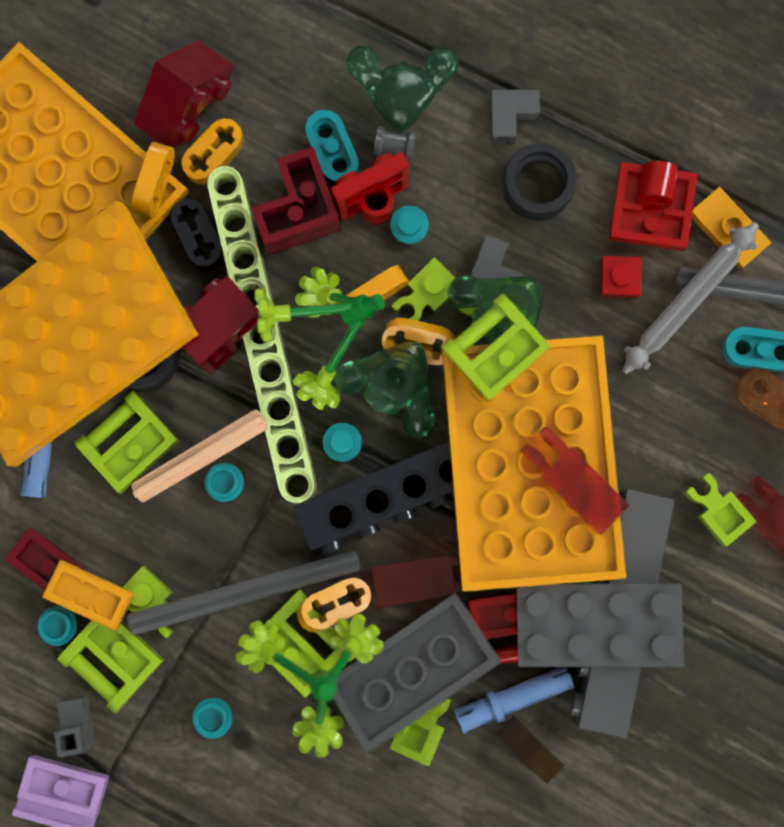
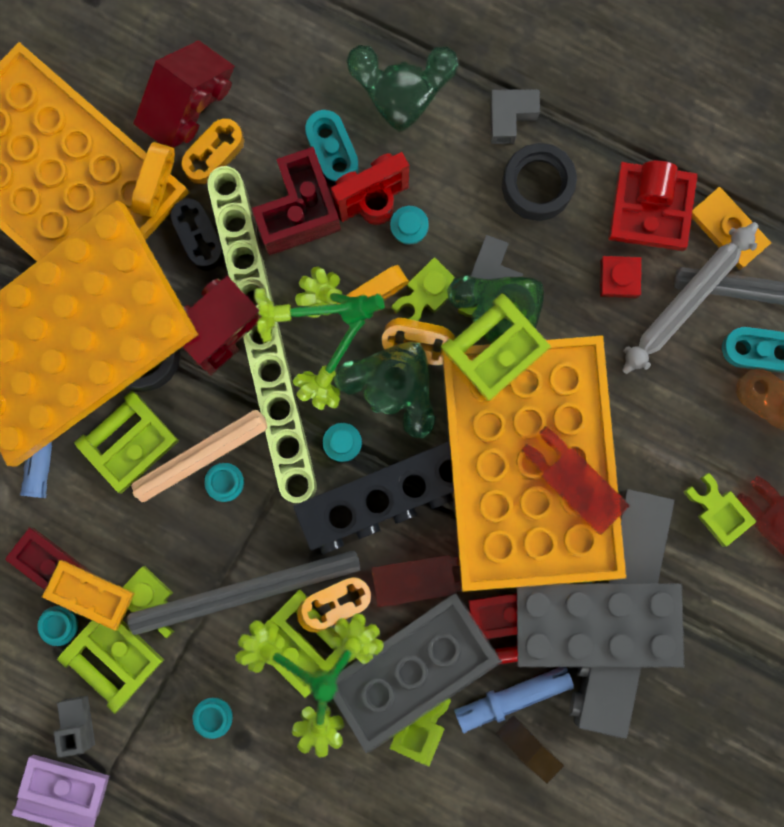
dark grey bush [373,126,416,166] -> none

